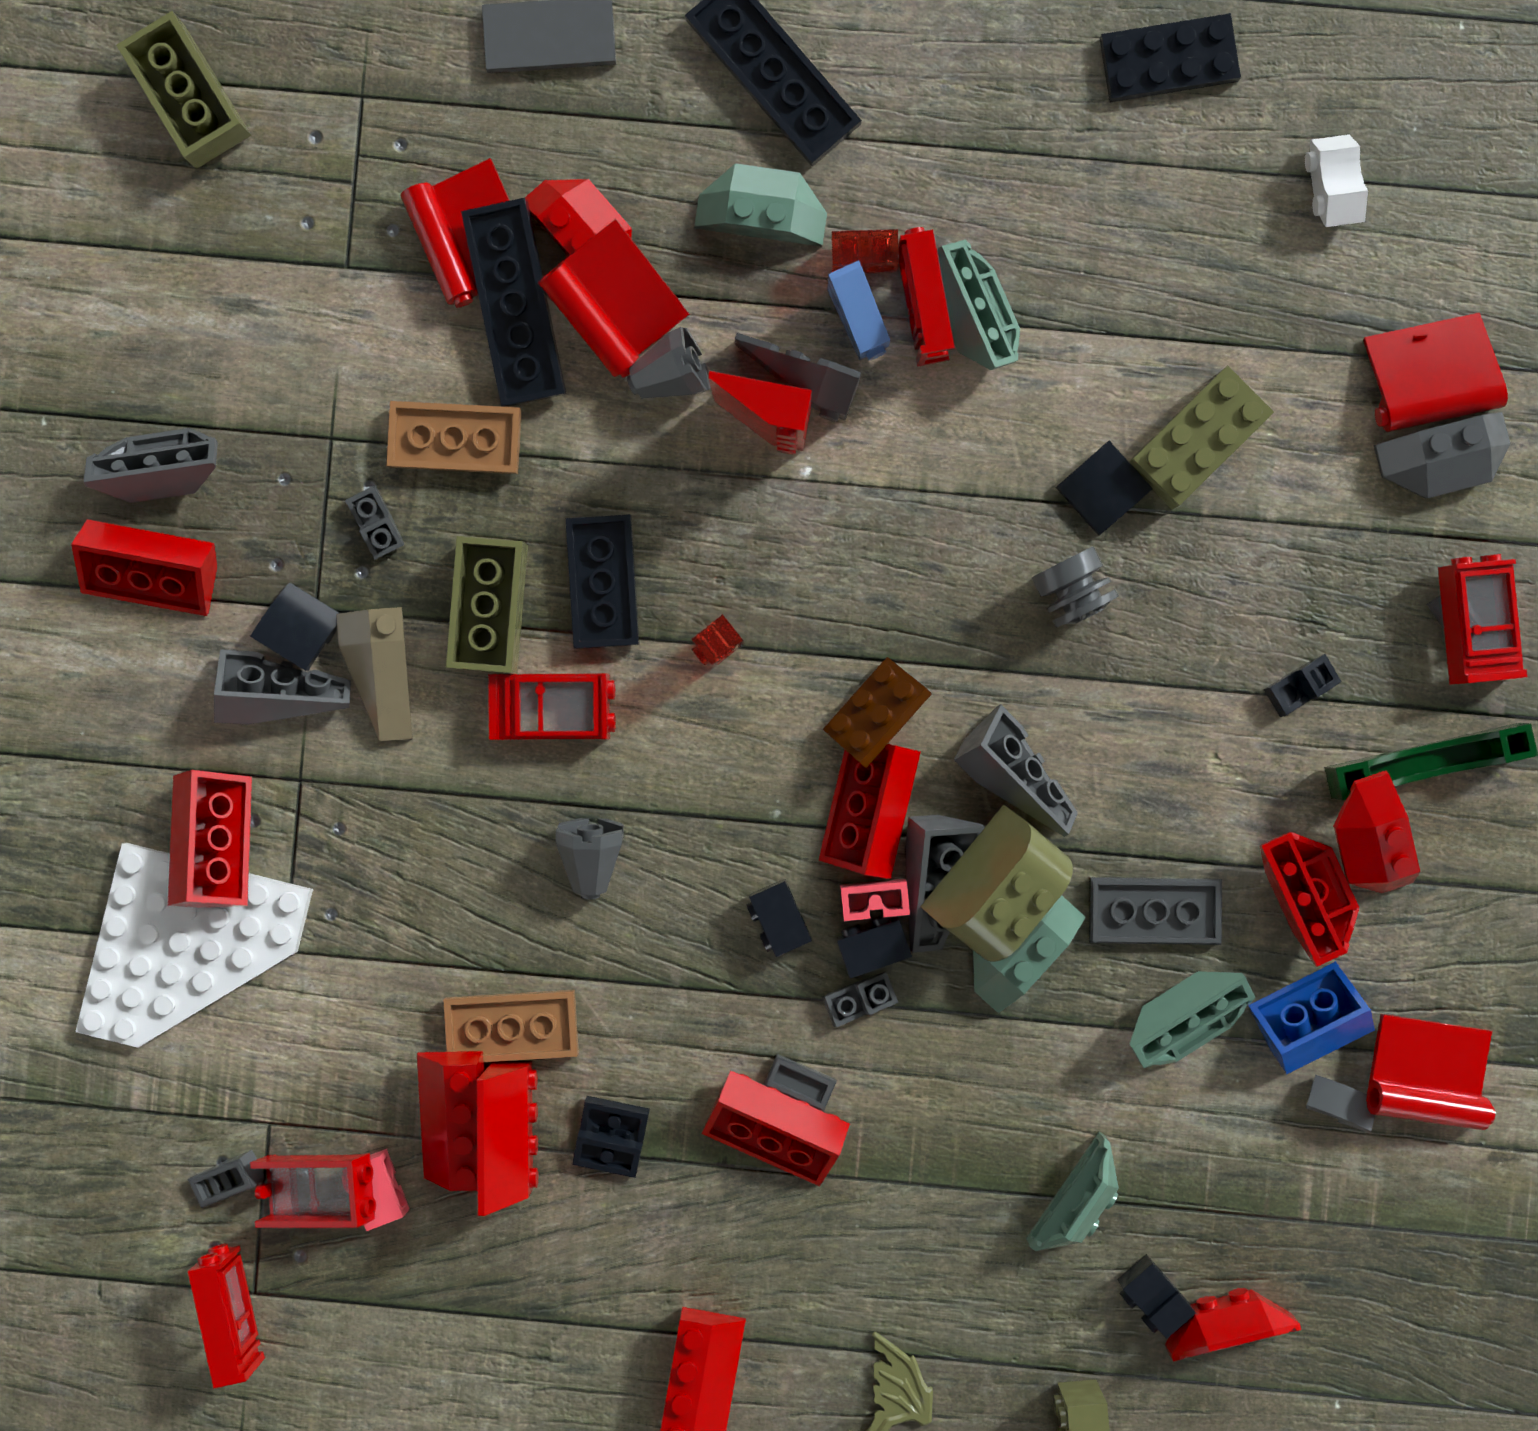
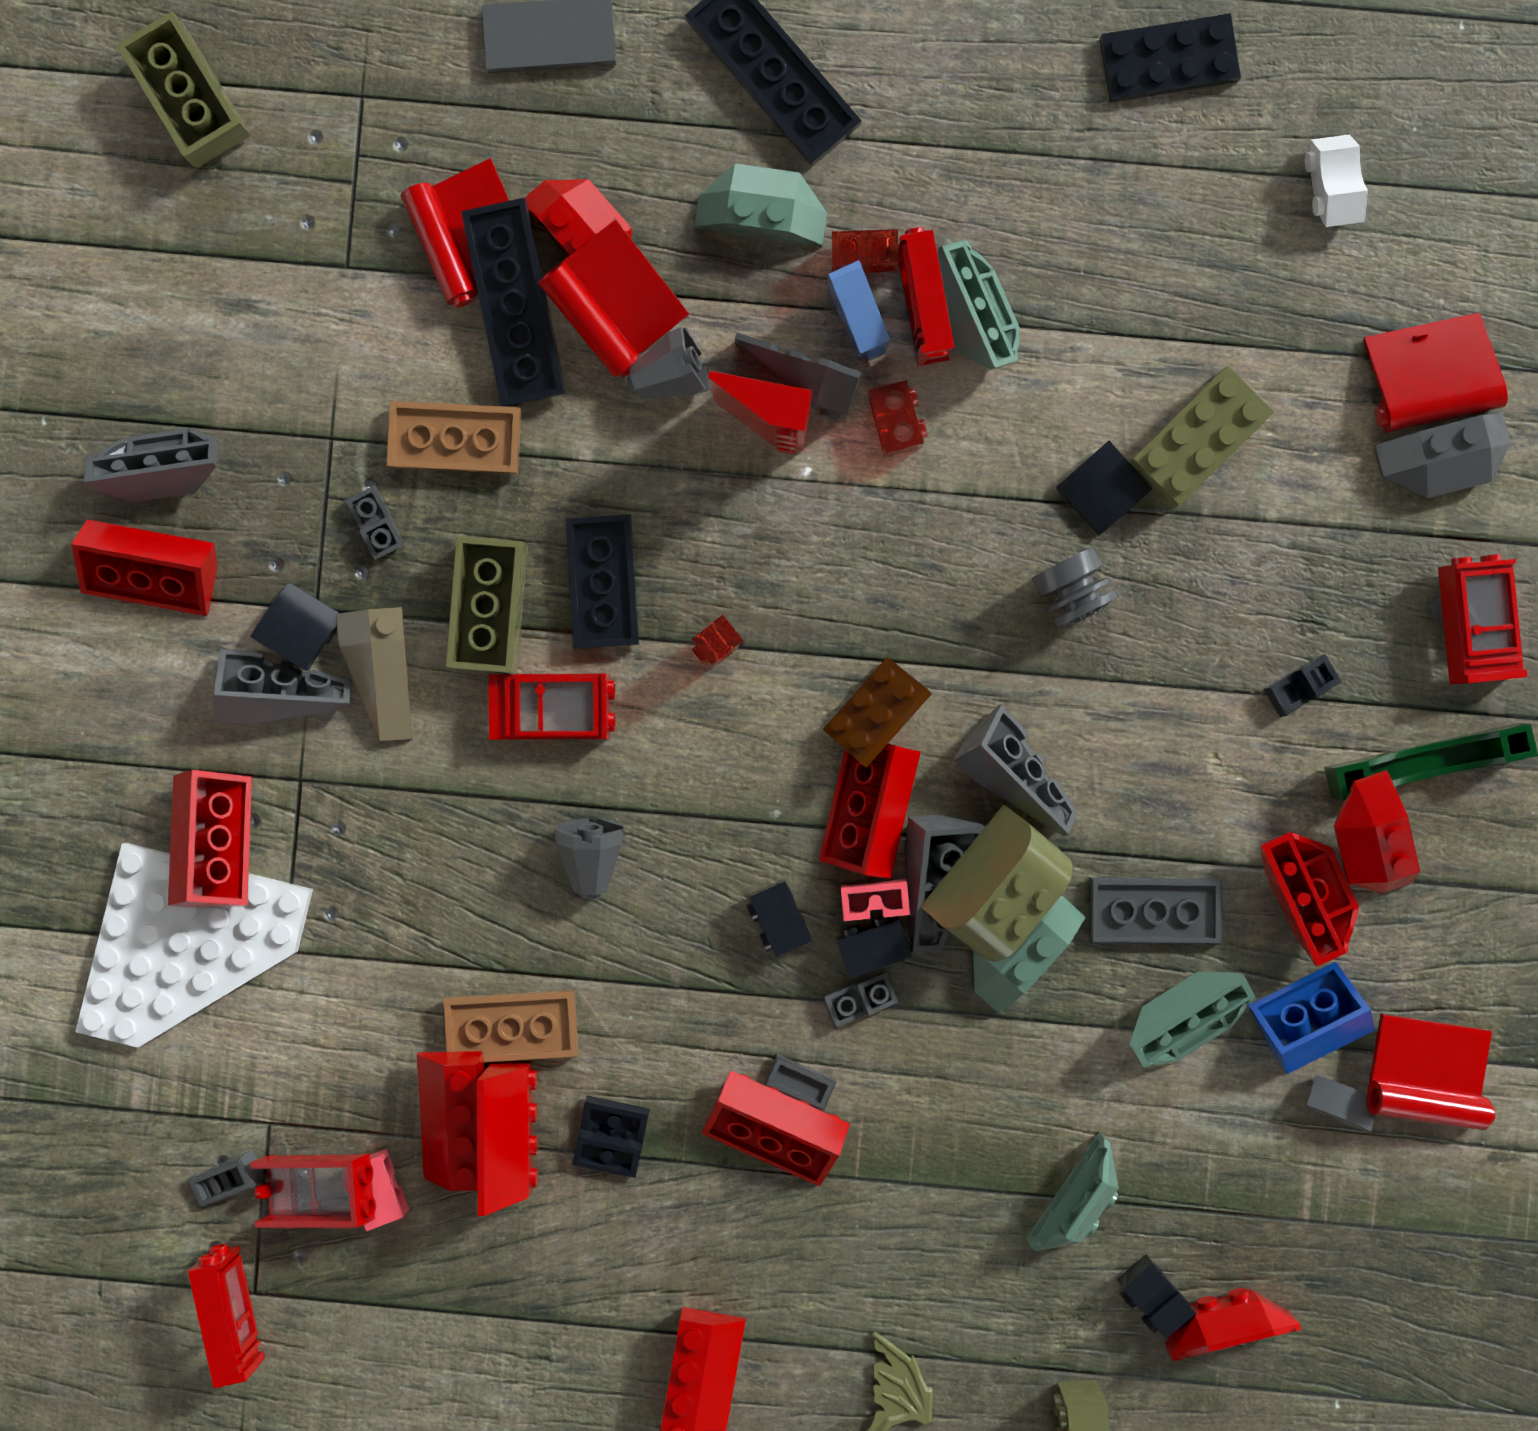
none -> clear red brick [867,380,928,458]

